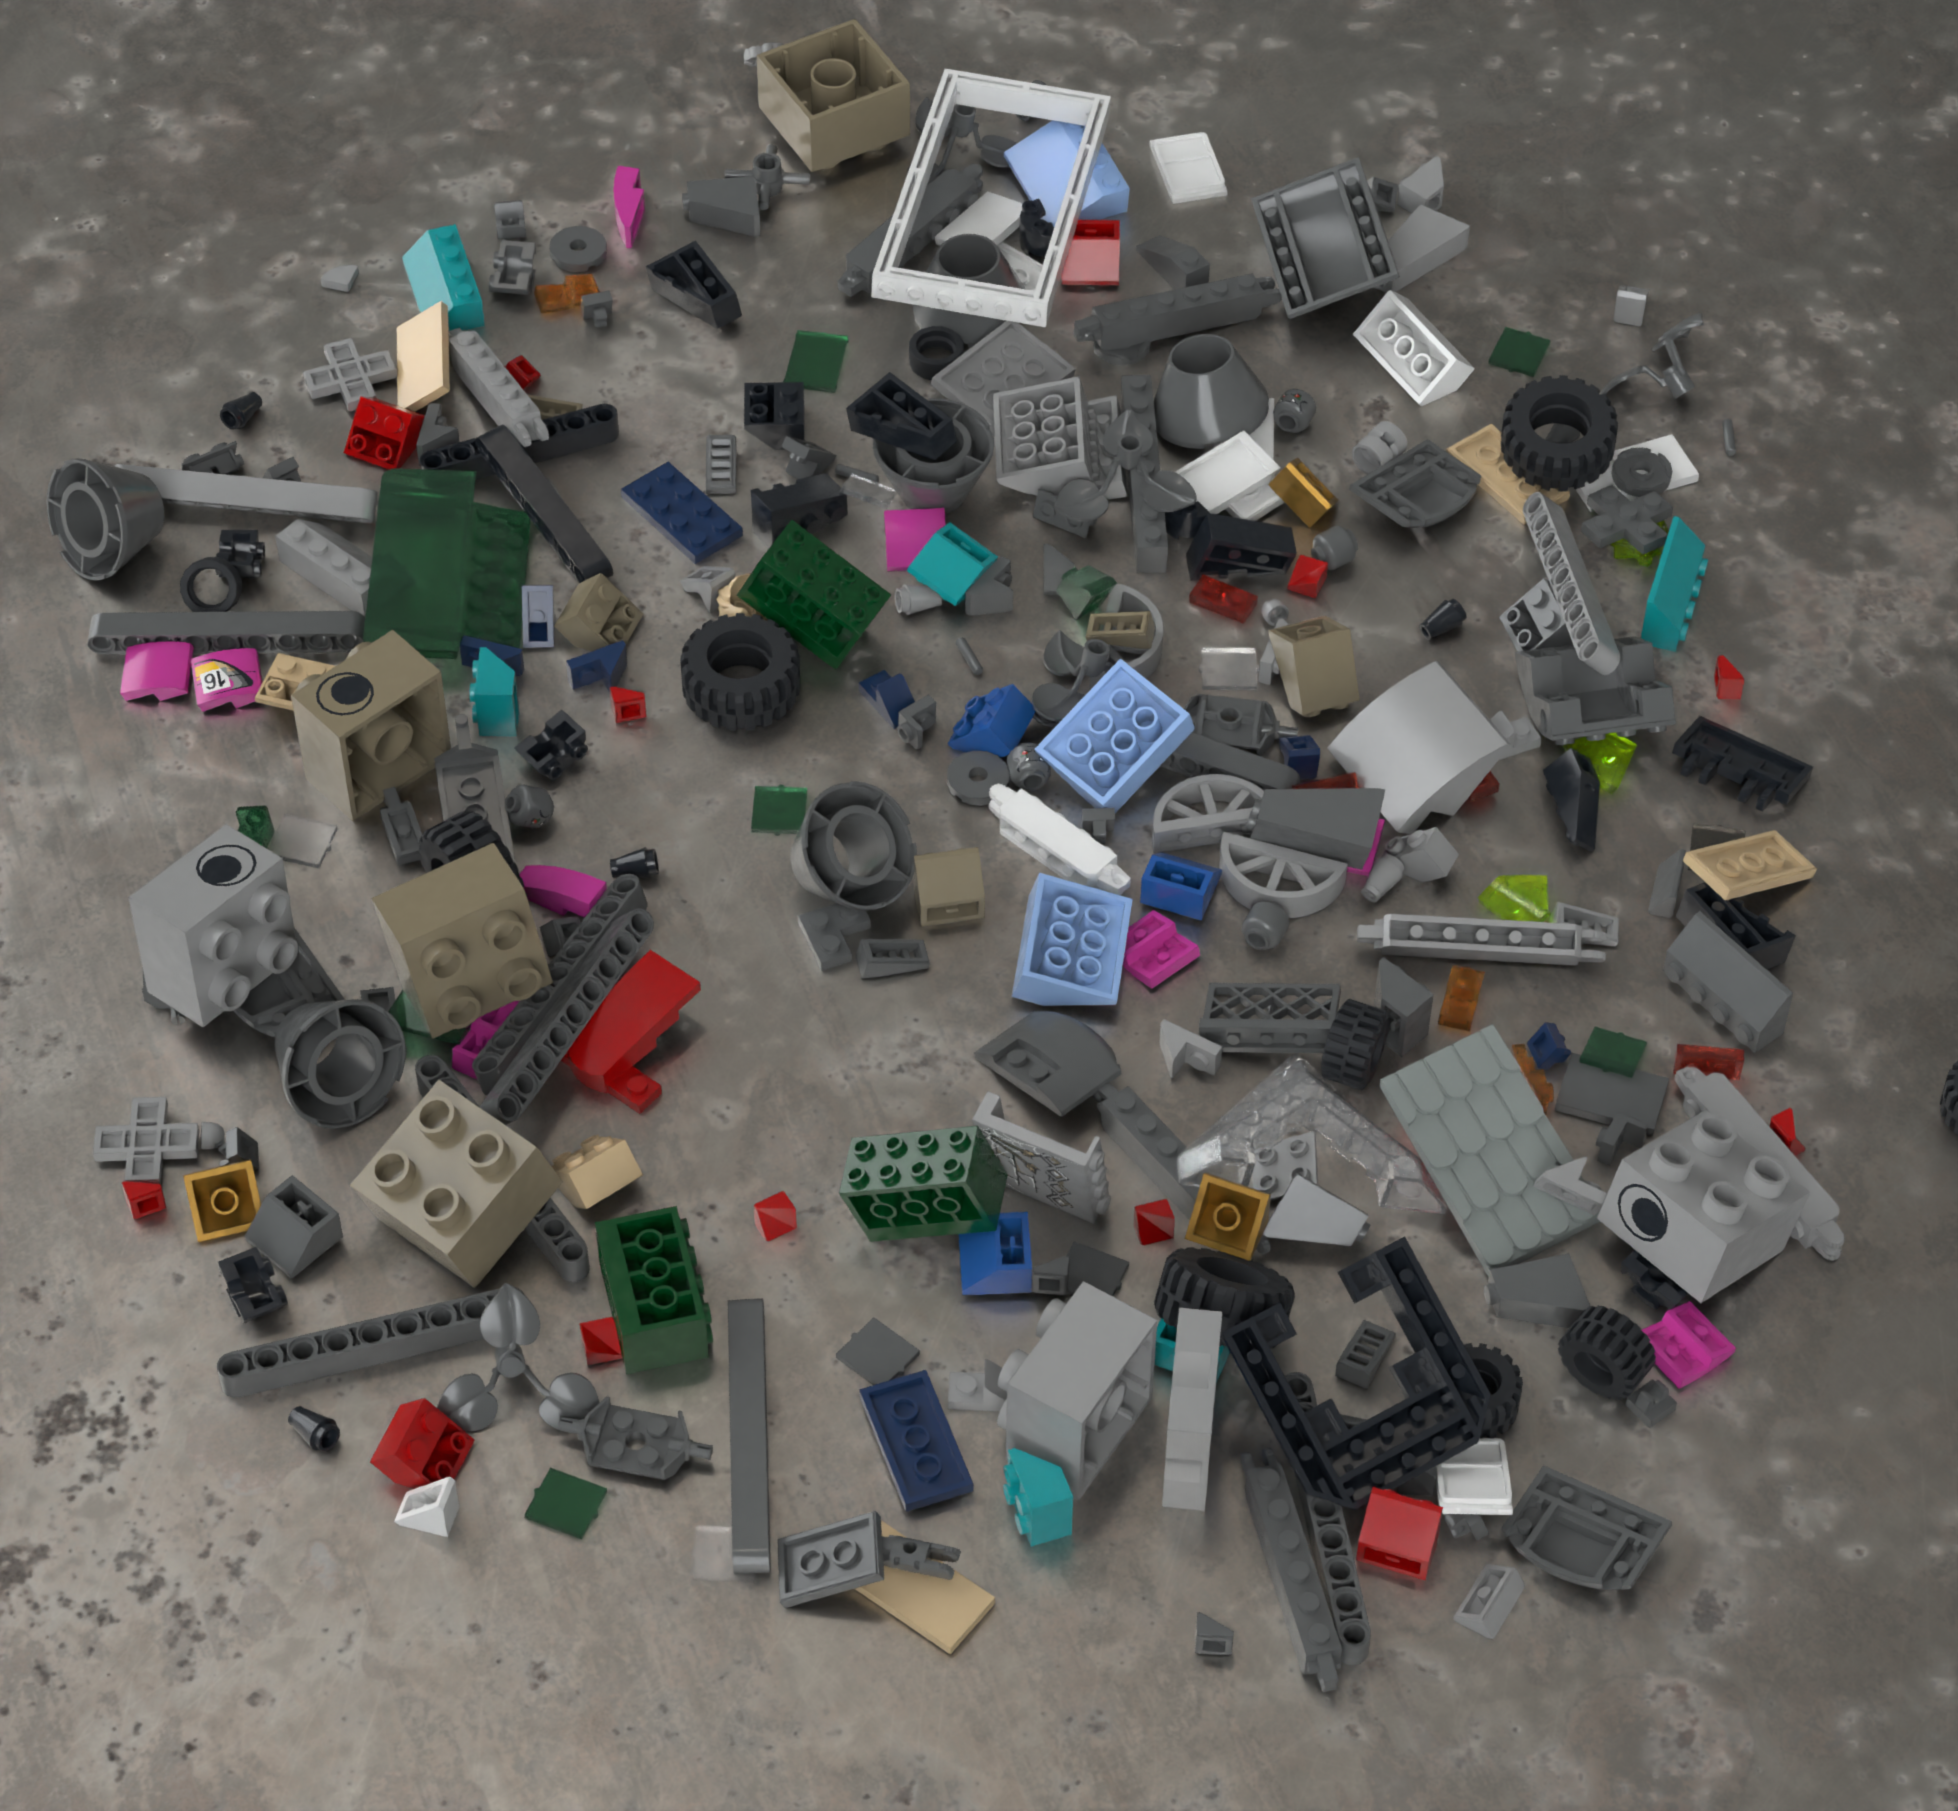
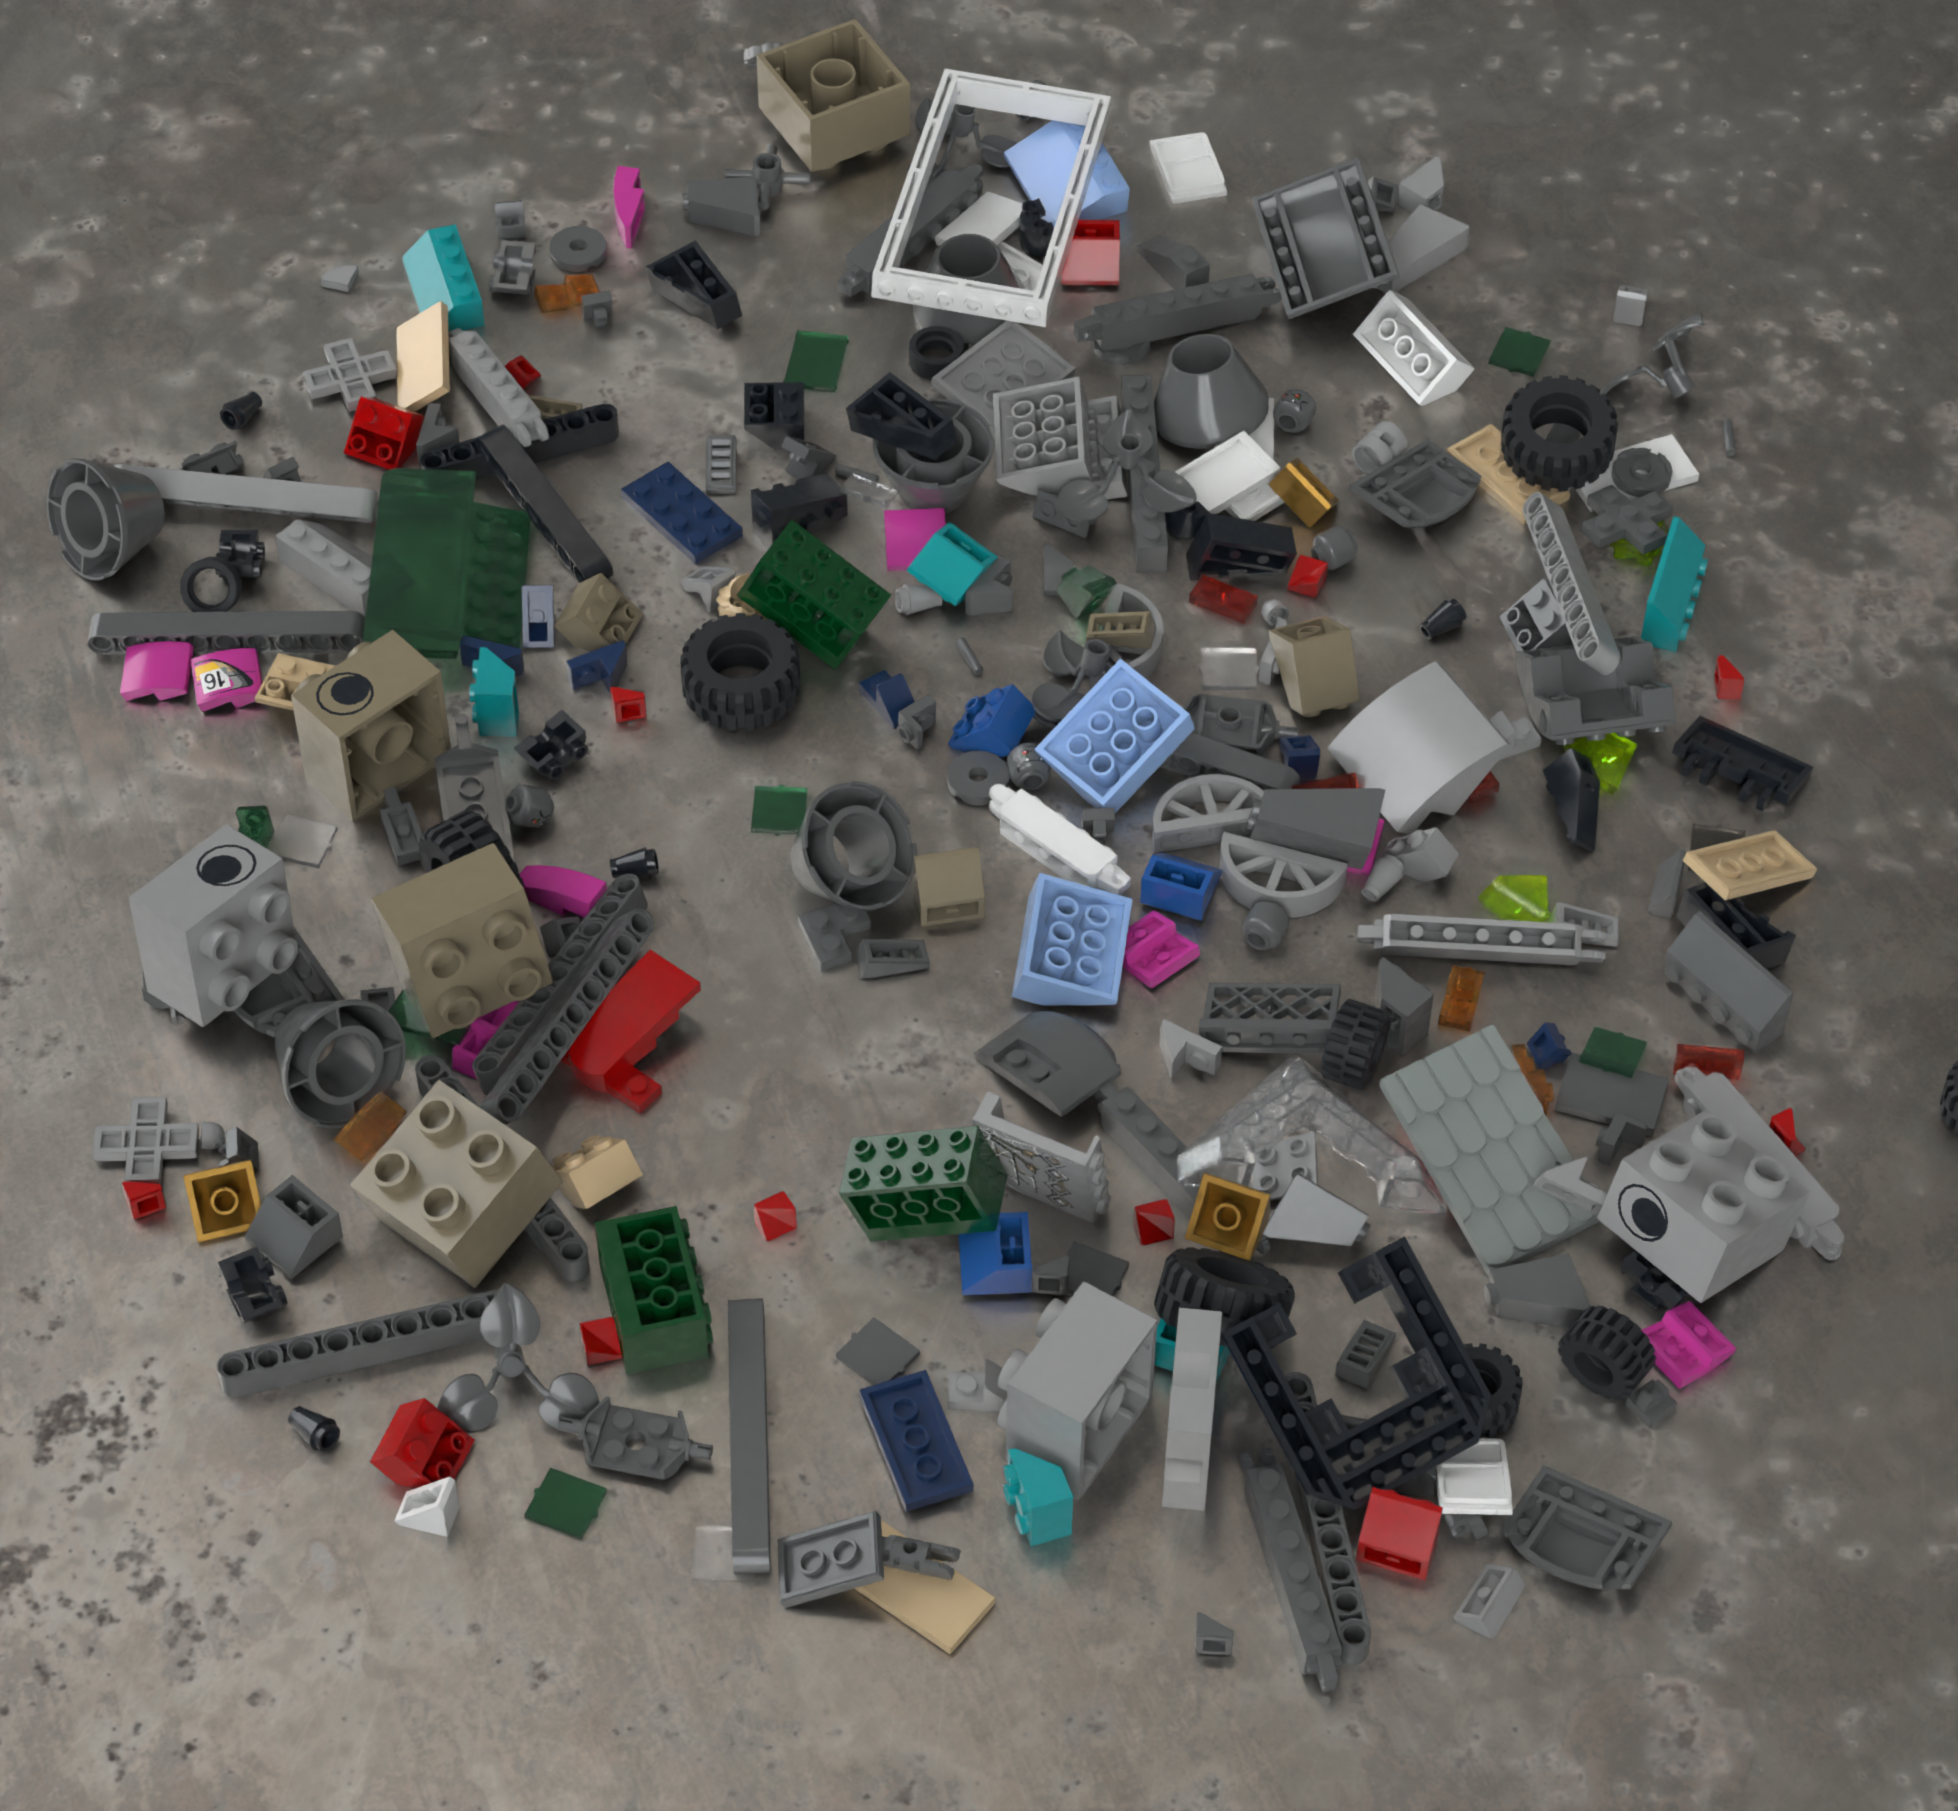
none -> clear orange slope [333,1091,407,1162]

